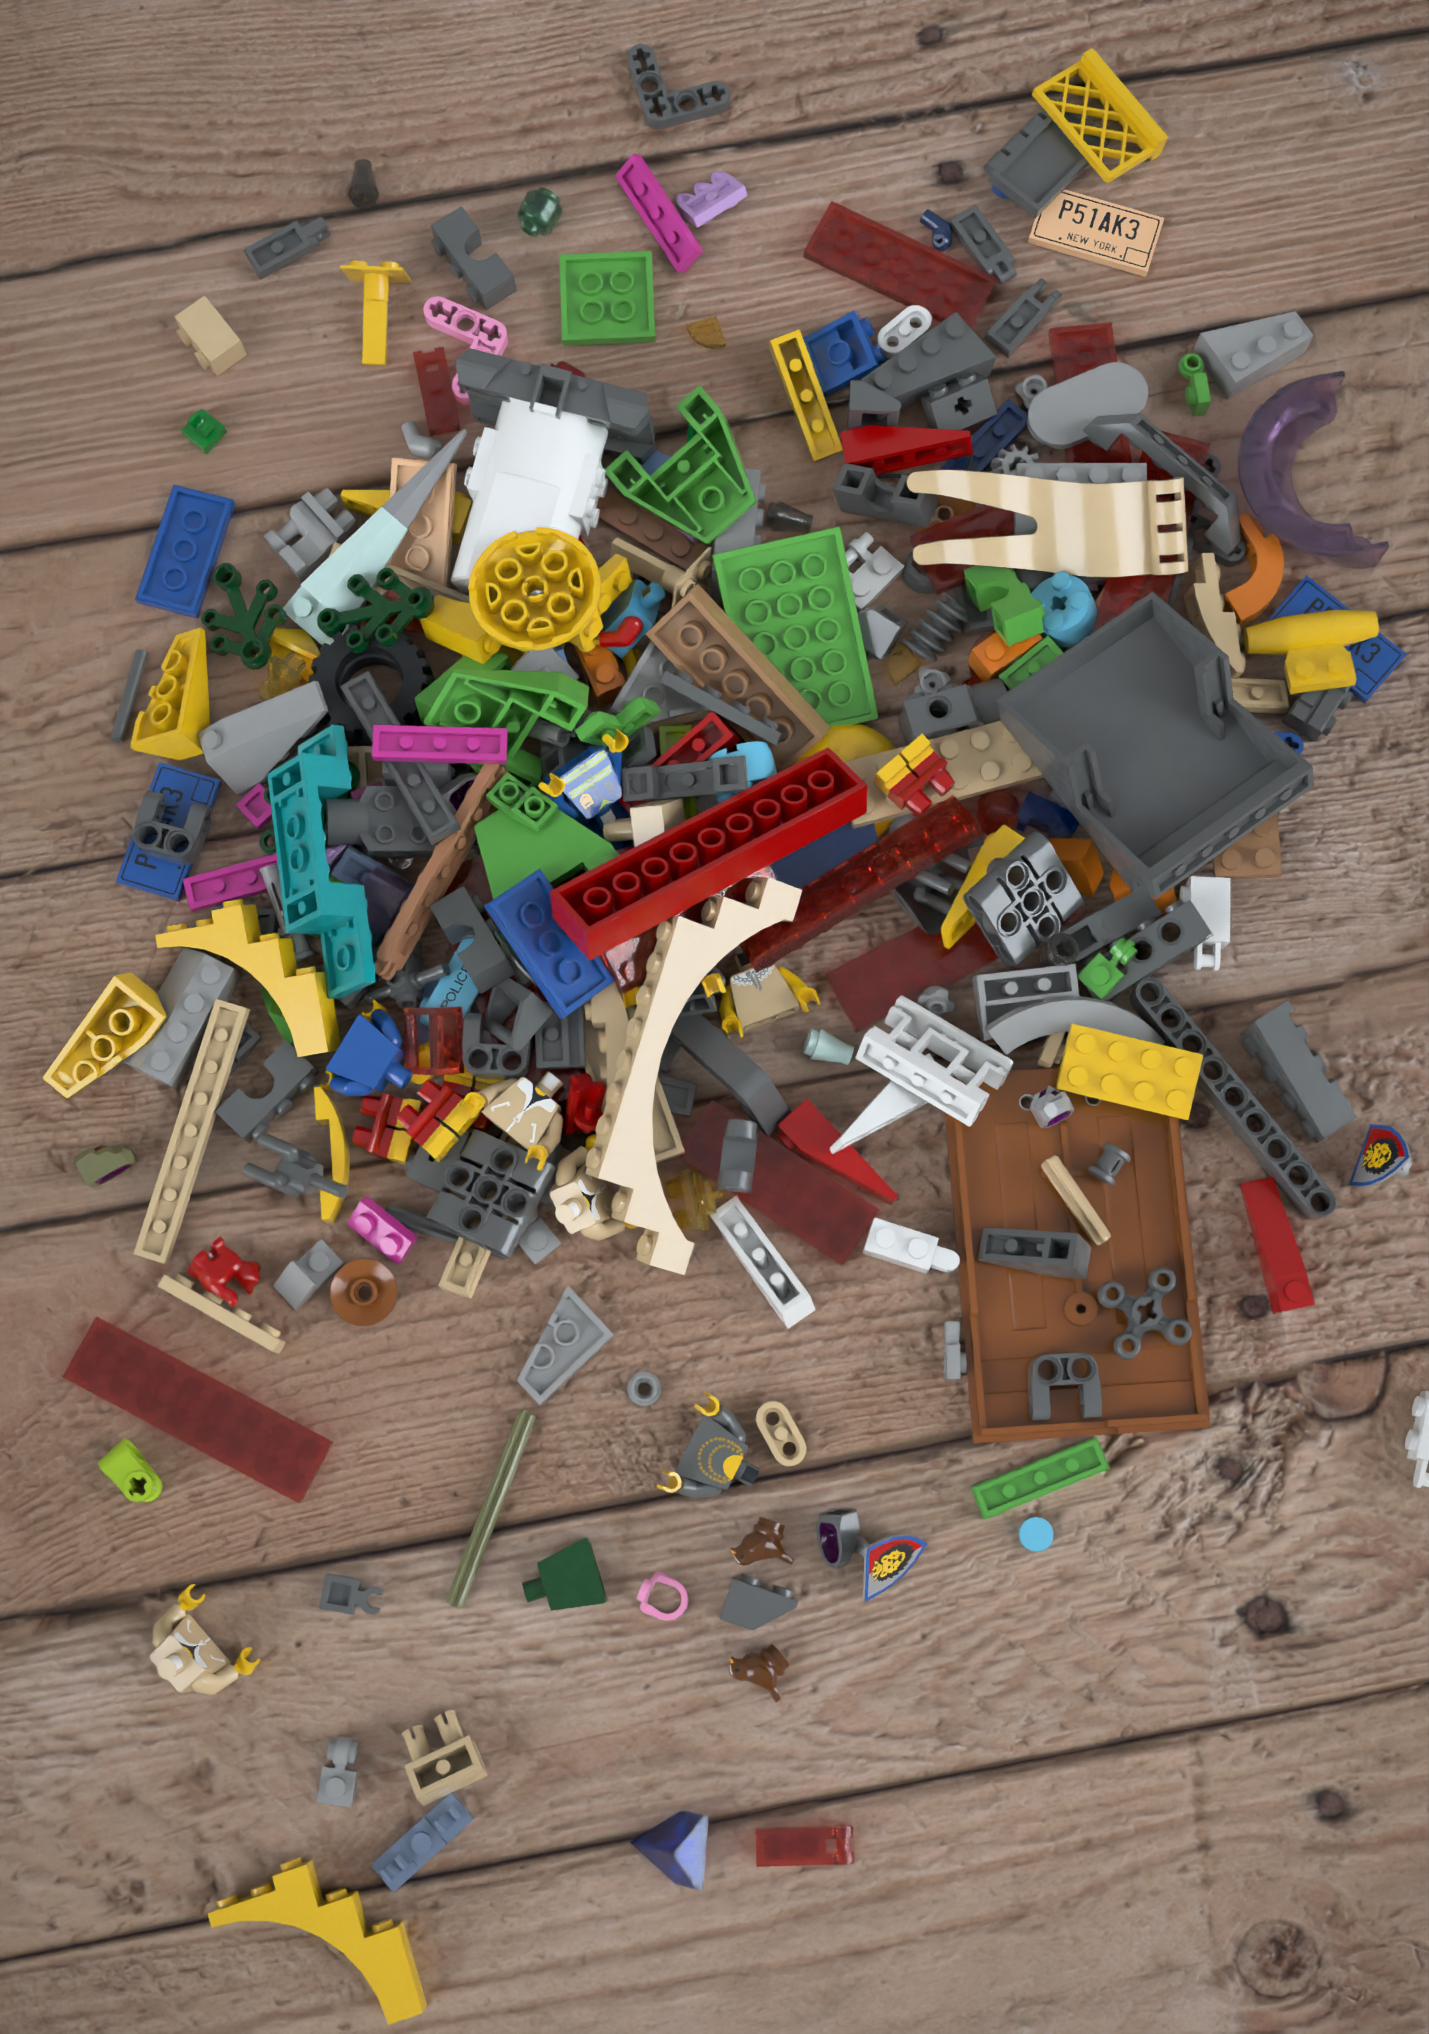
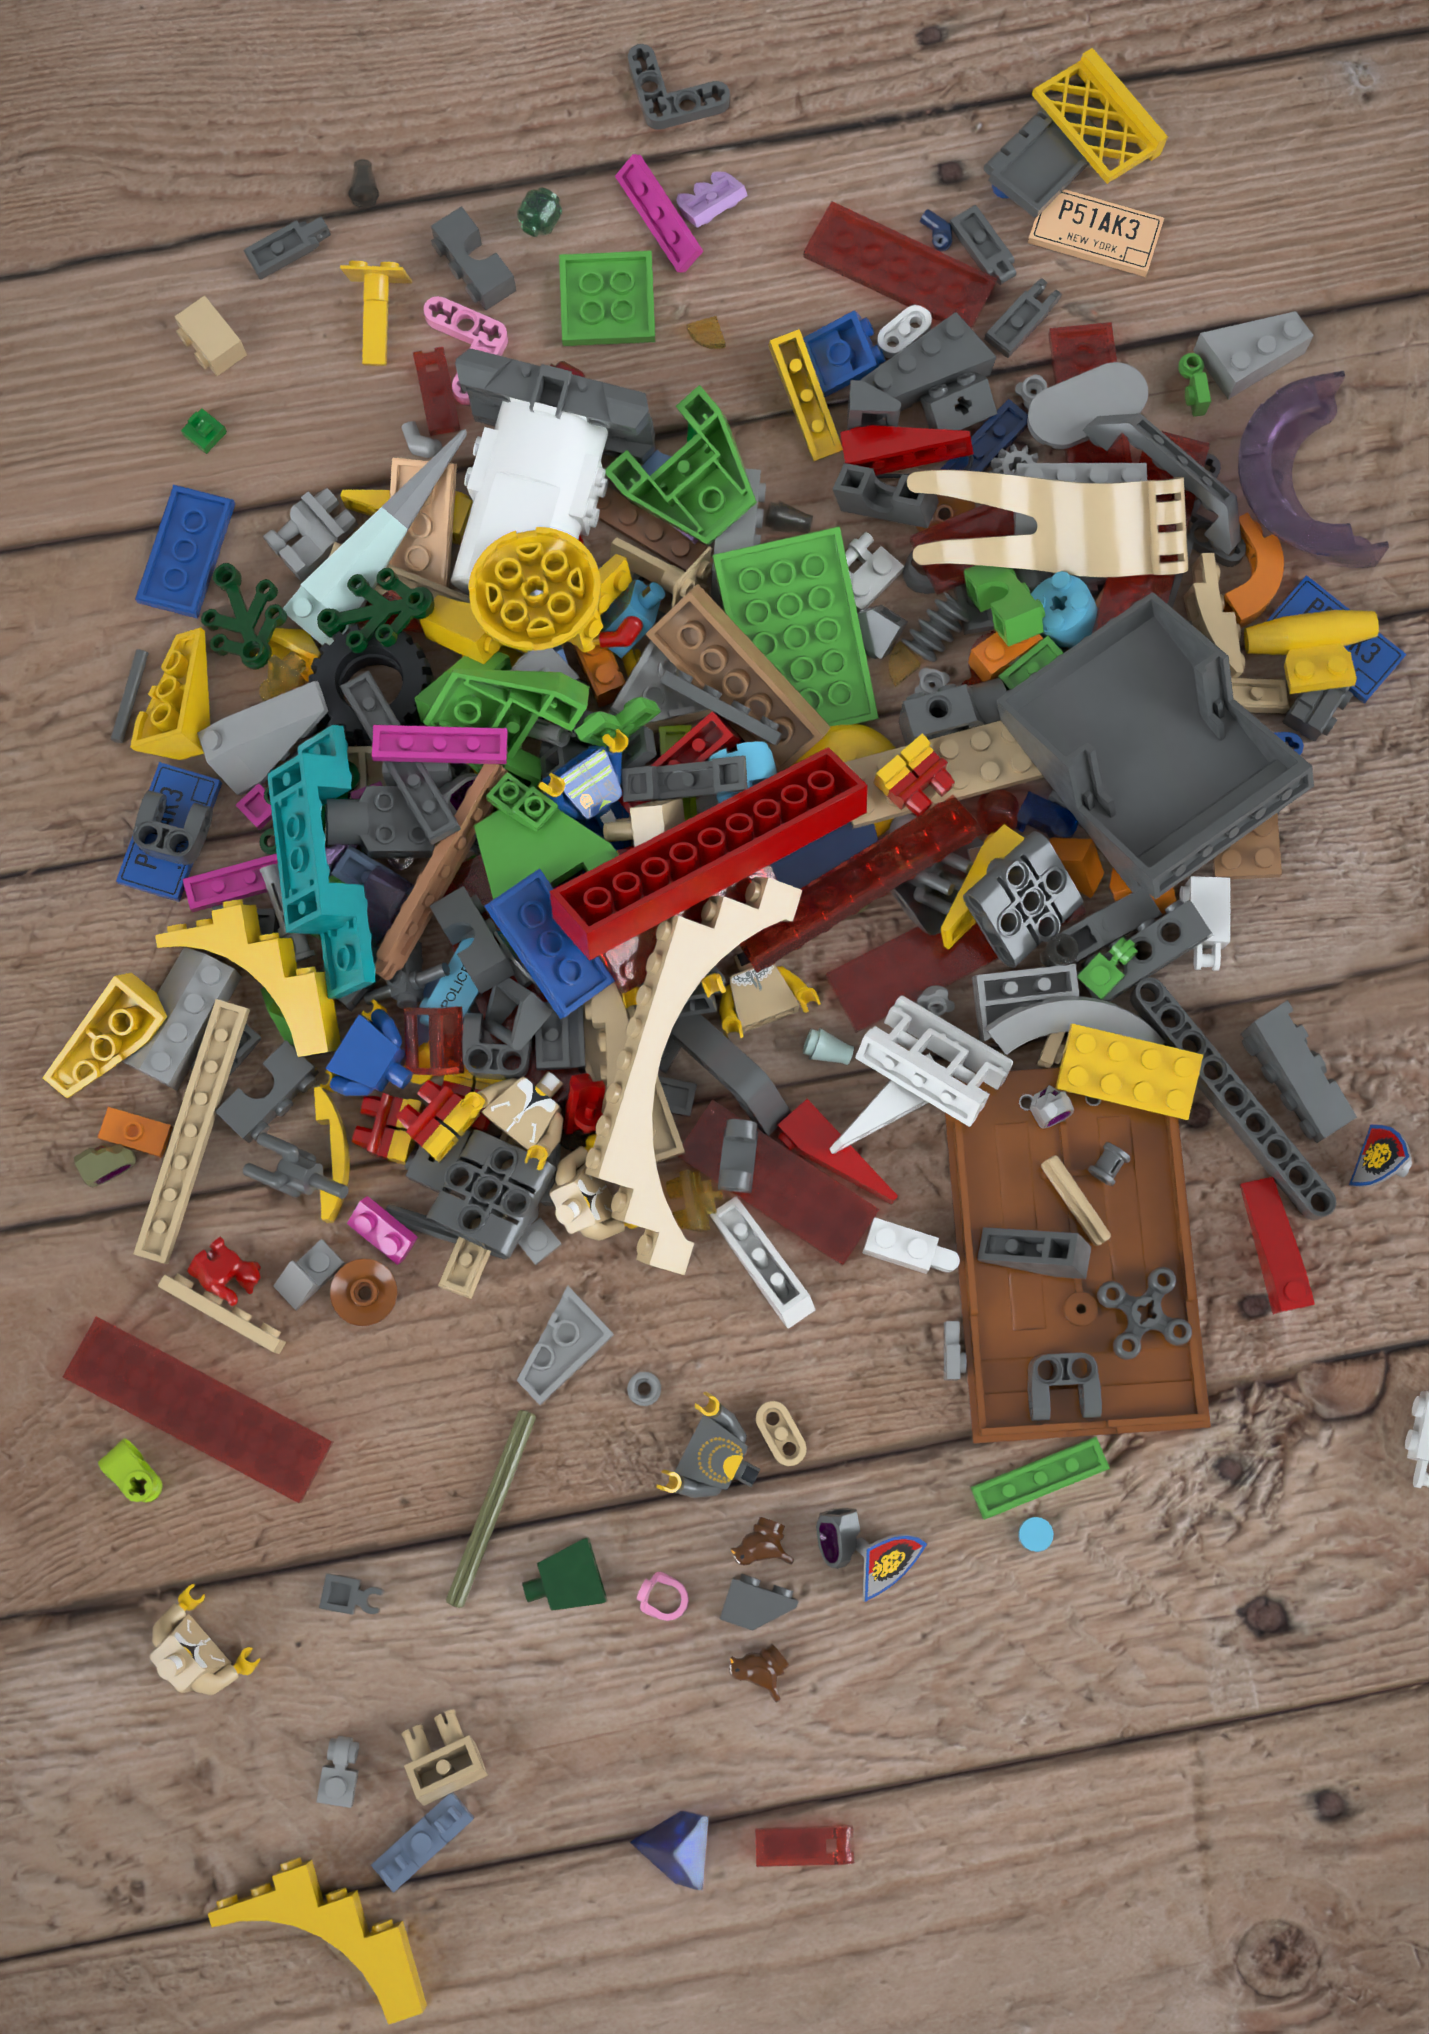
none -> orange plate [97,1107,173,1158]

